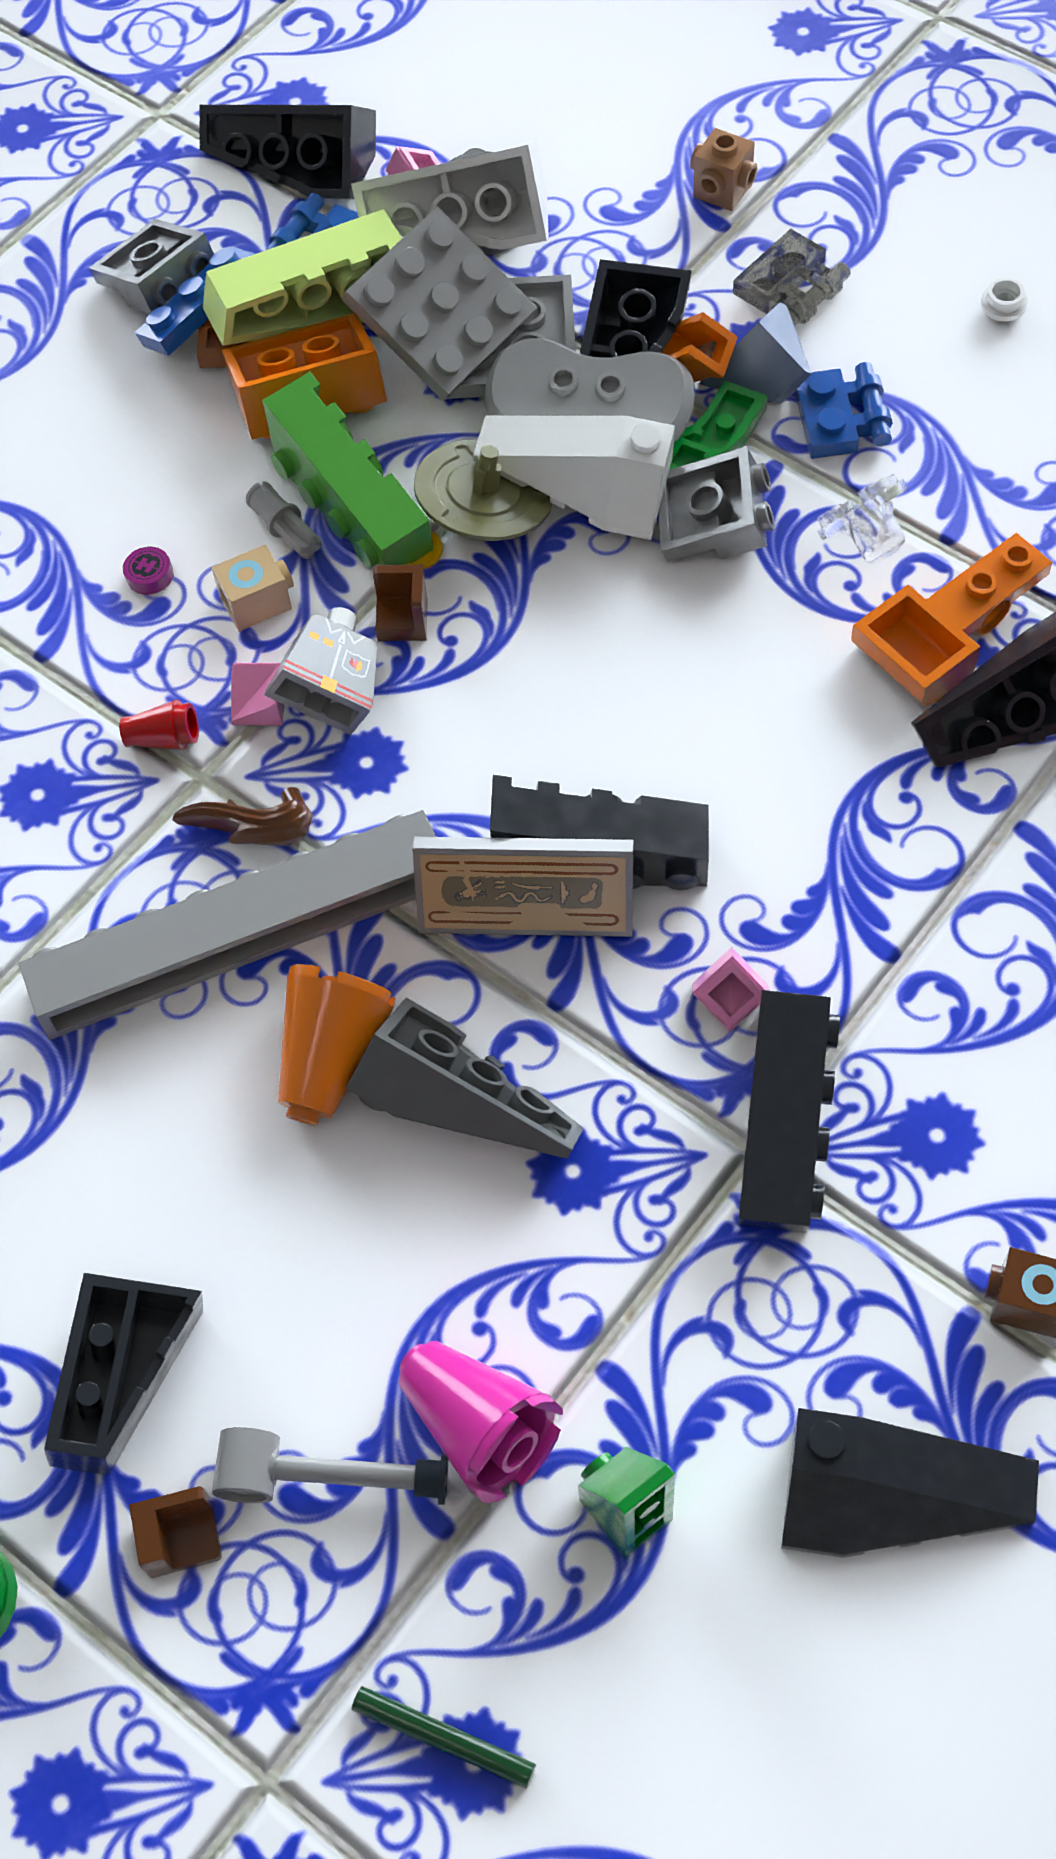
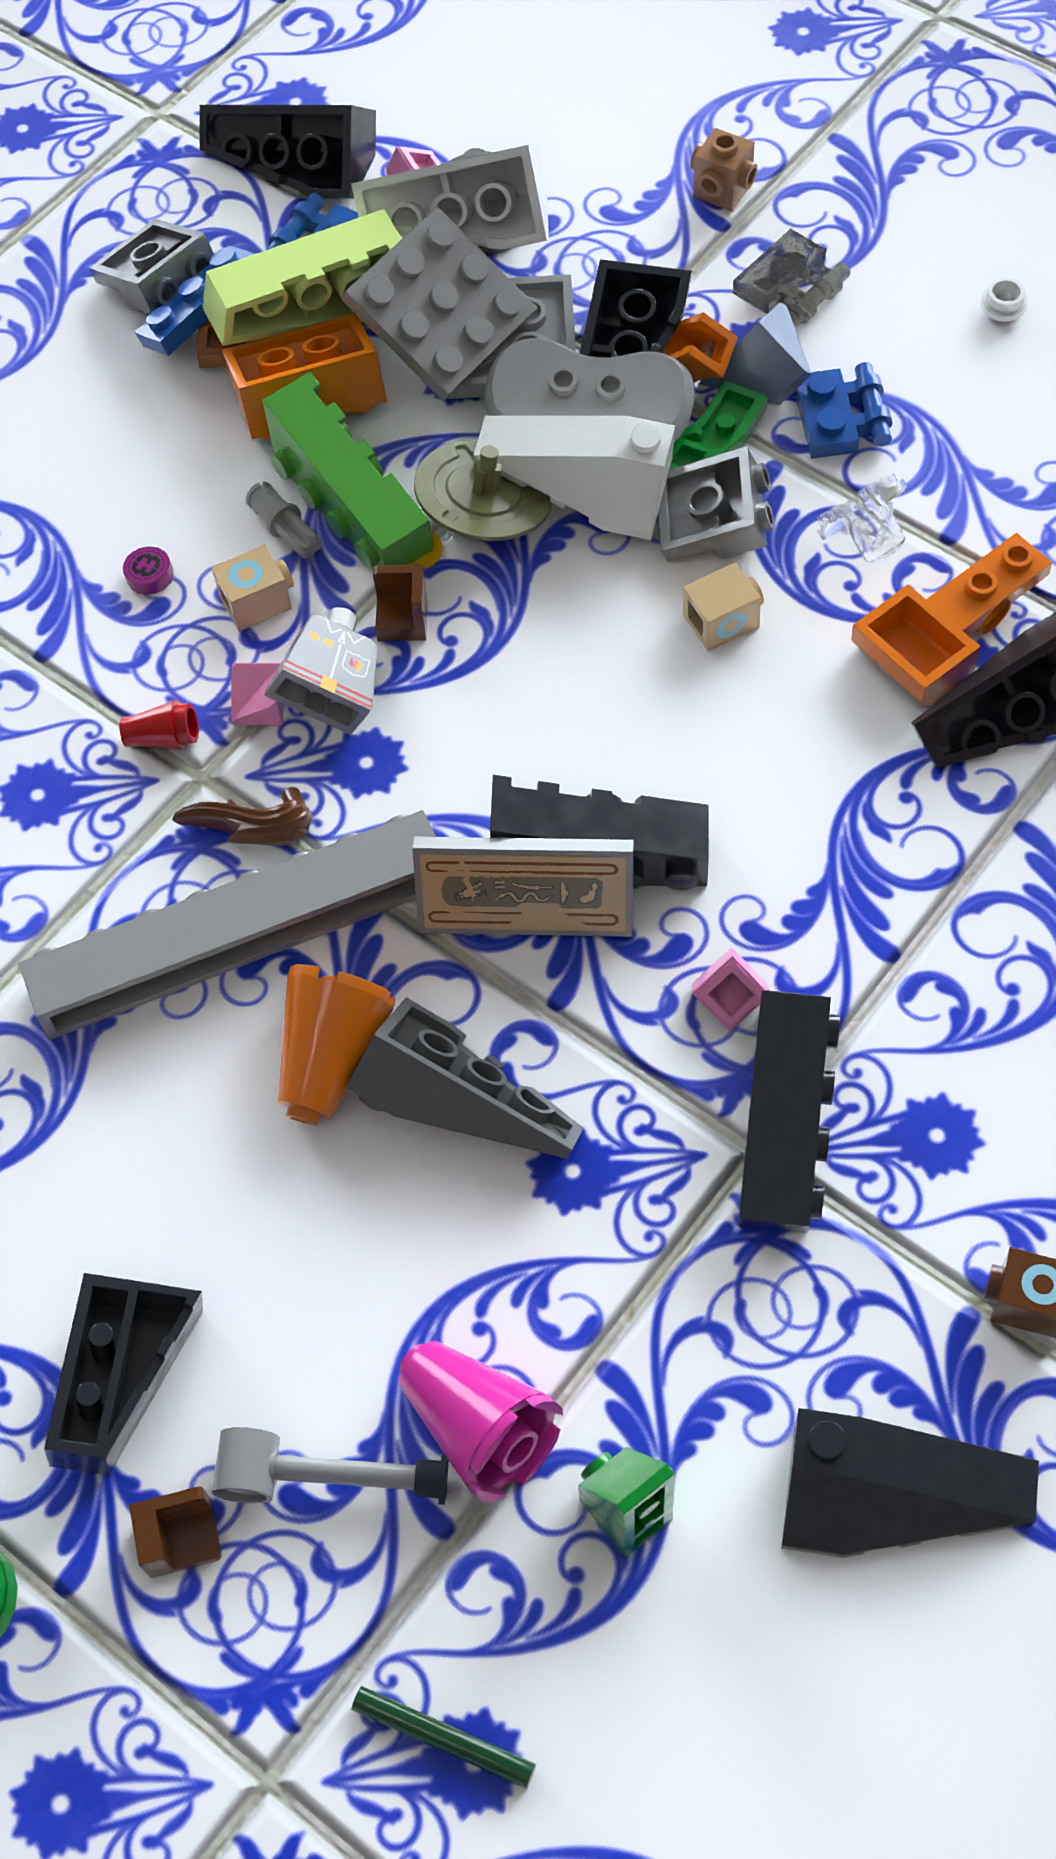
none -> tan brick [683,562,764,651]

